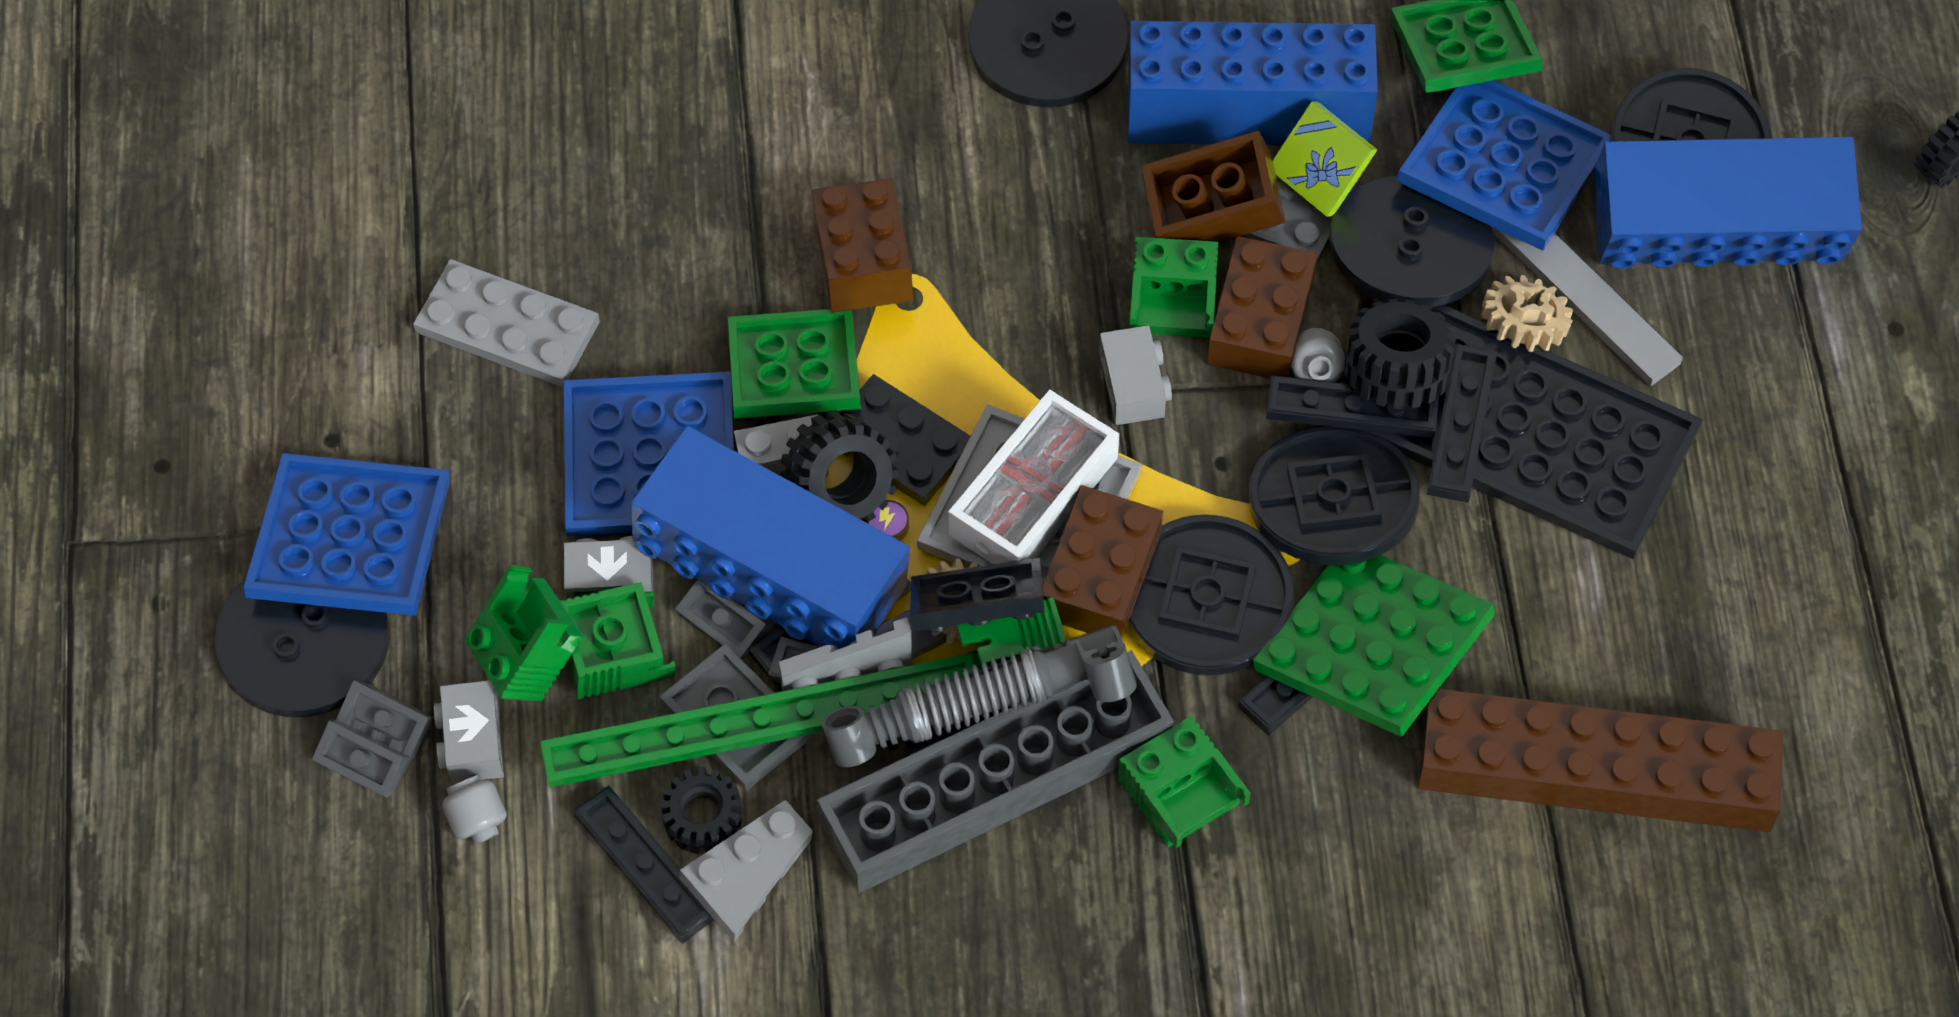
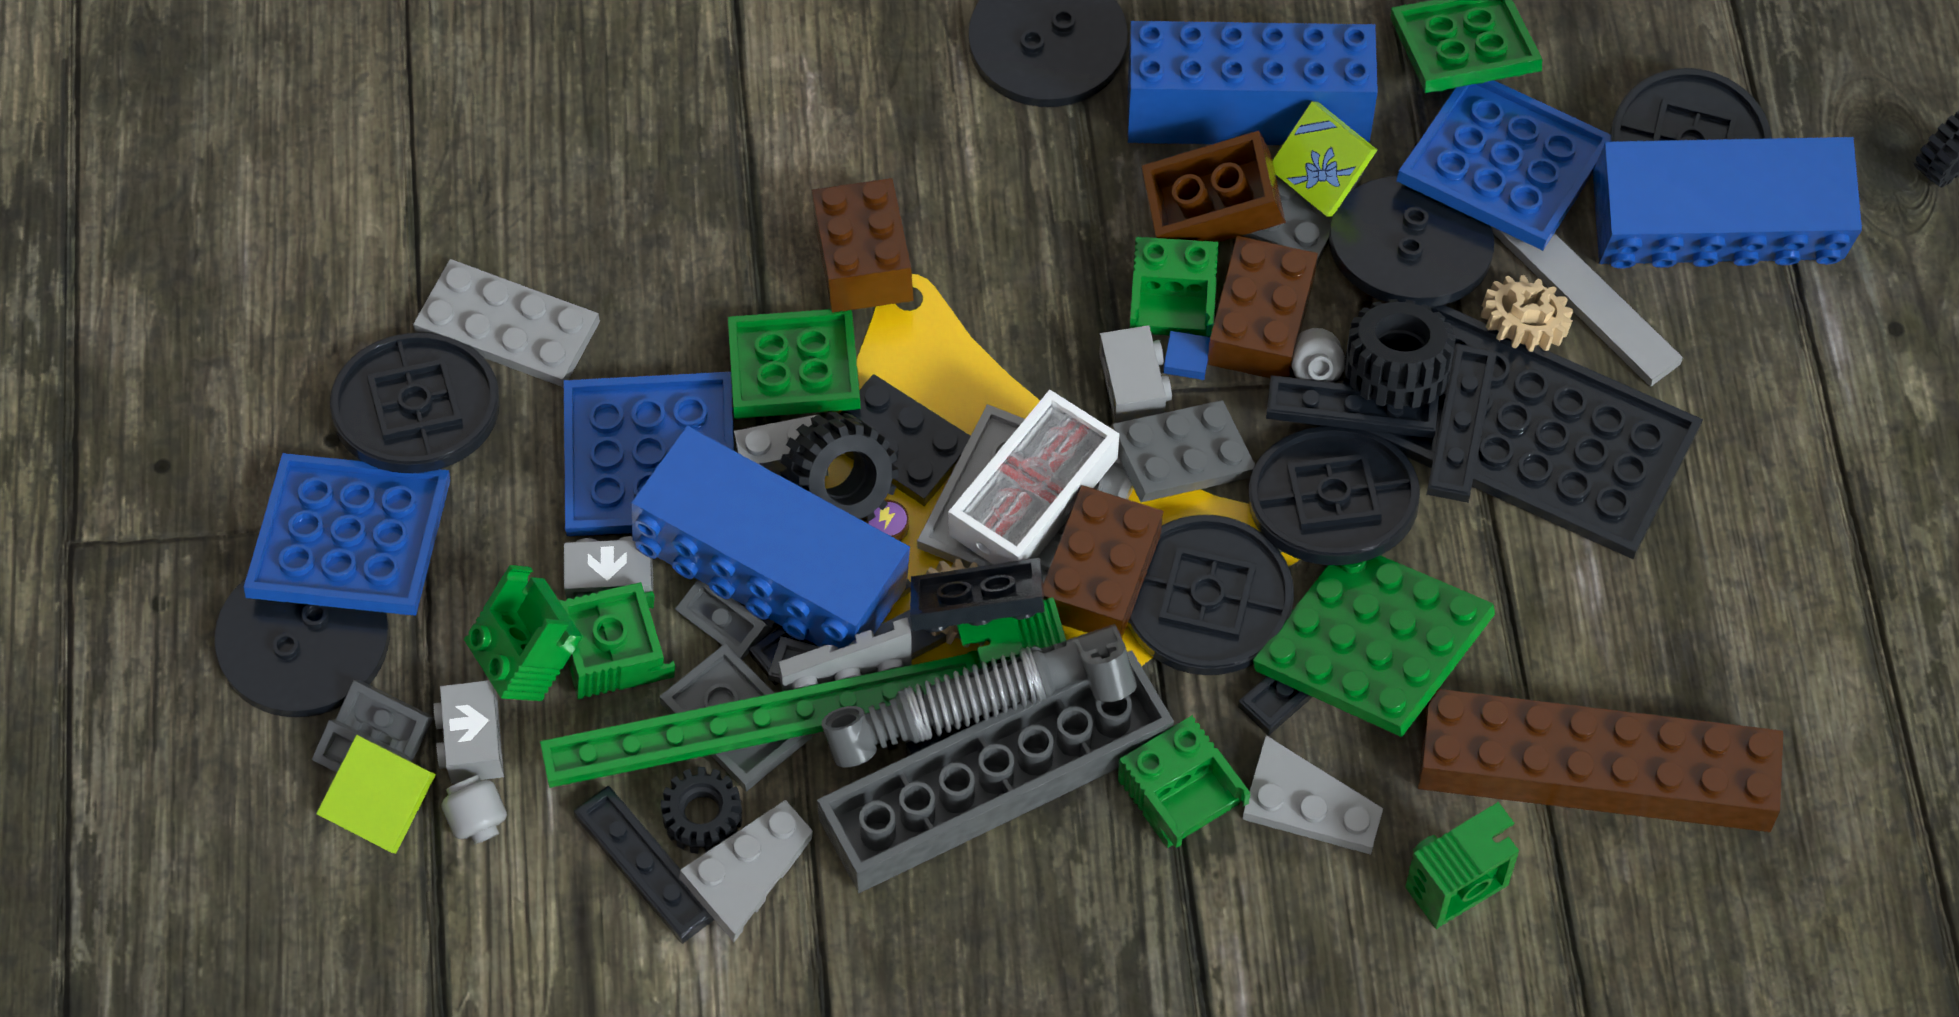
none -> lime tile [317,735,436,854]
none -> black plate [330,333,500,473]
none -> dark grey plate [1110,400,1255,502]
none -> blue tile [1163,331,1210,380]
none -> light grey wing [1242,736,1383,854]
none -> green piece [1405,802,1519,929]

